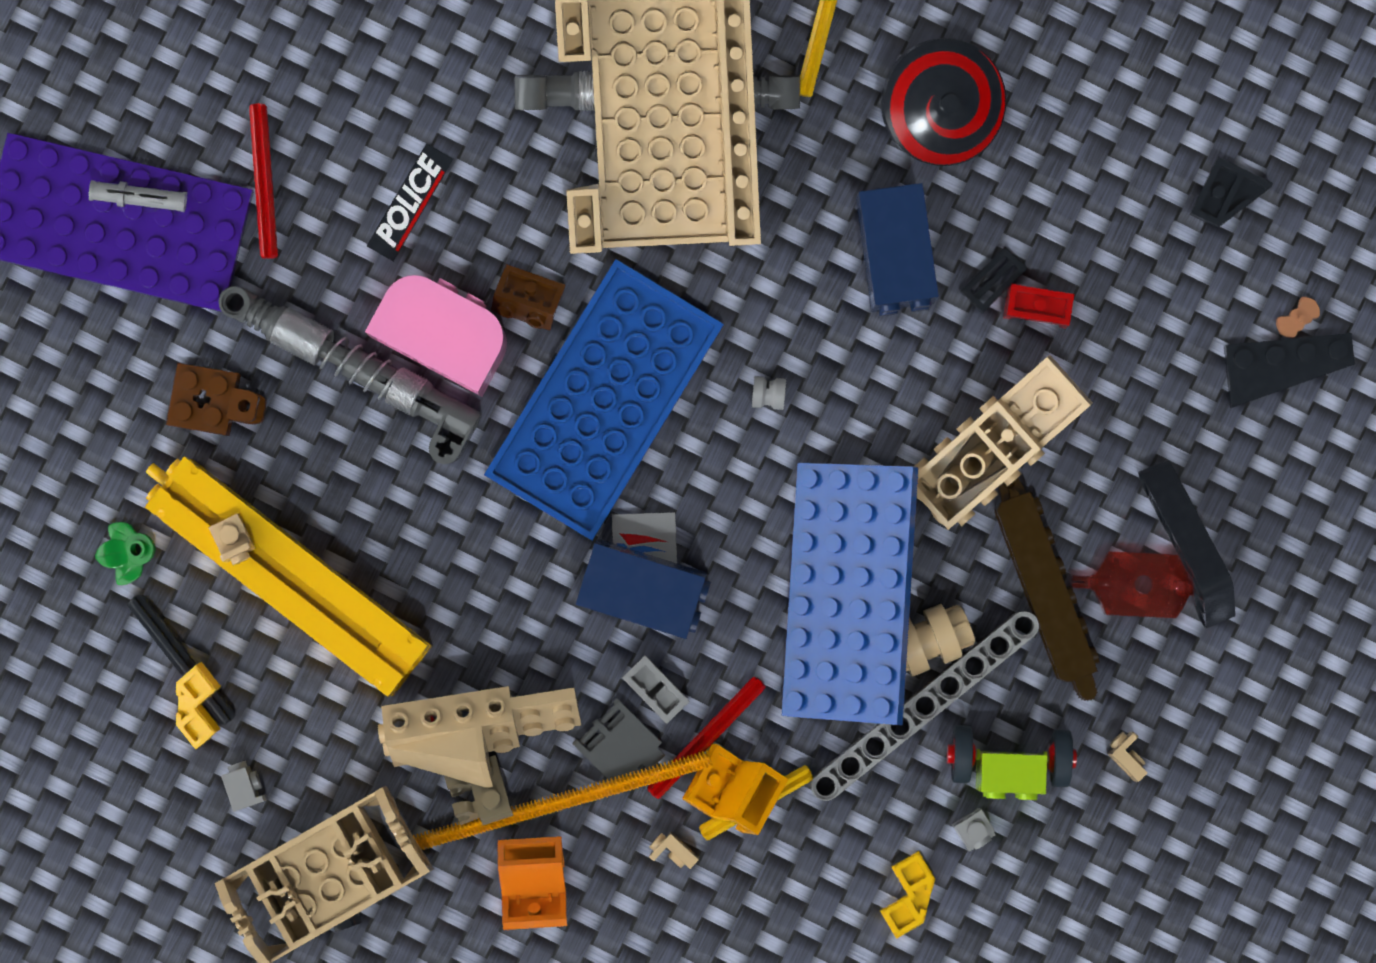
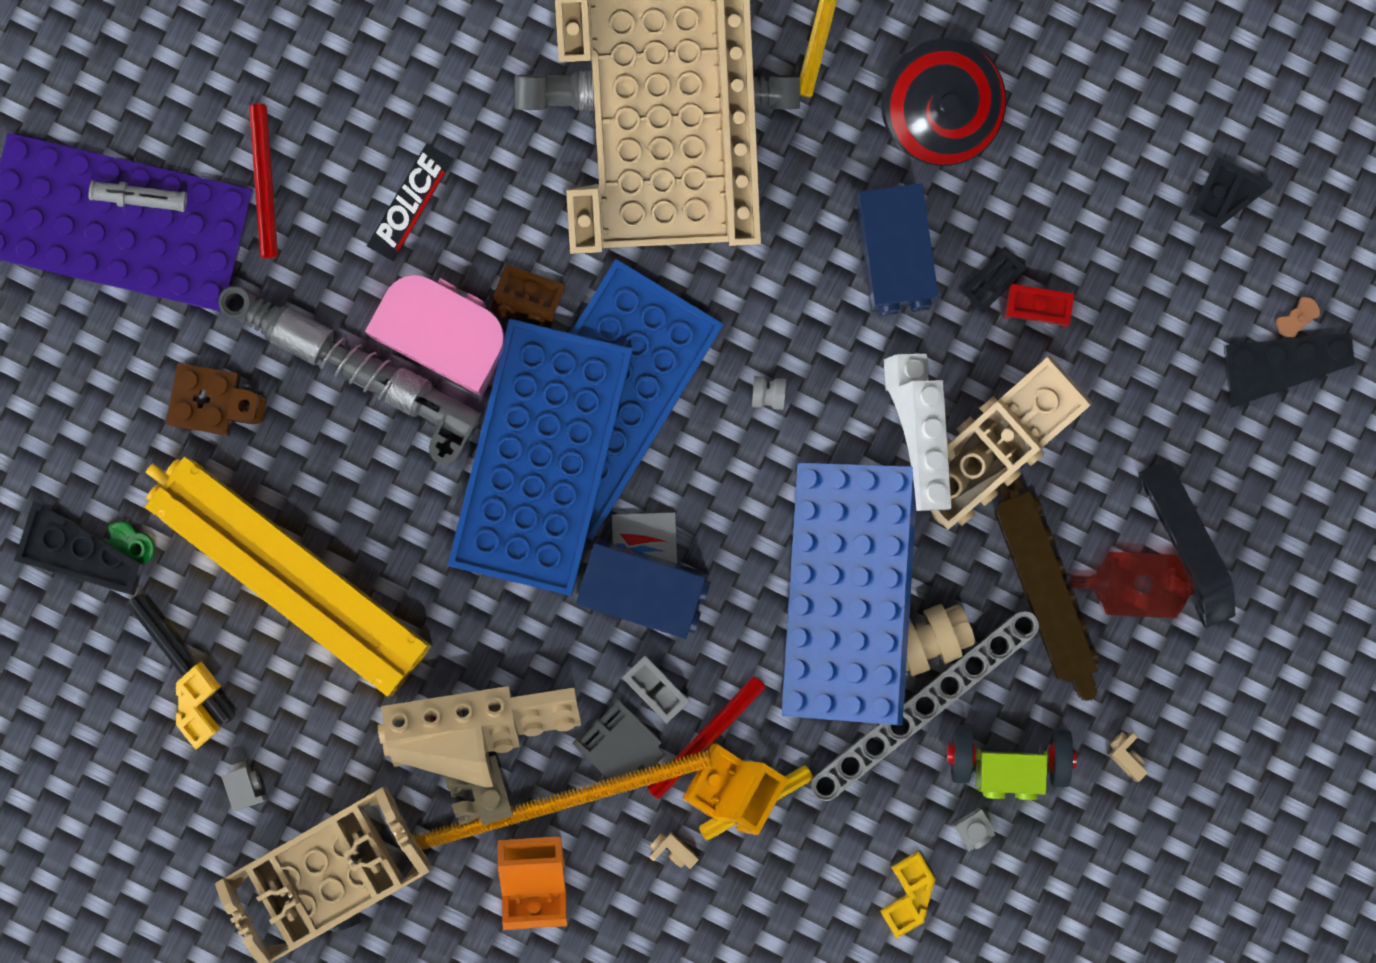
tan bracket [208,513,256,565] -> none
none -> black wing [14,500,144,596]
none -> blue plate [448,319,633,596]
none -> white arch [884,354,951,511]

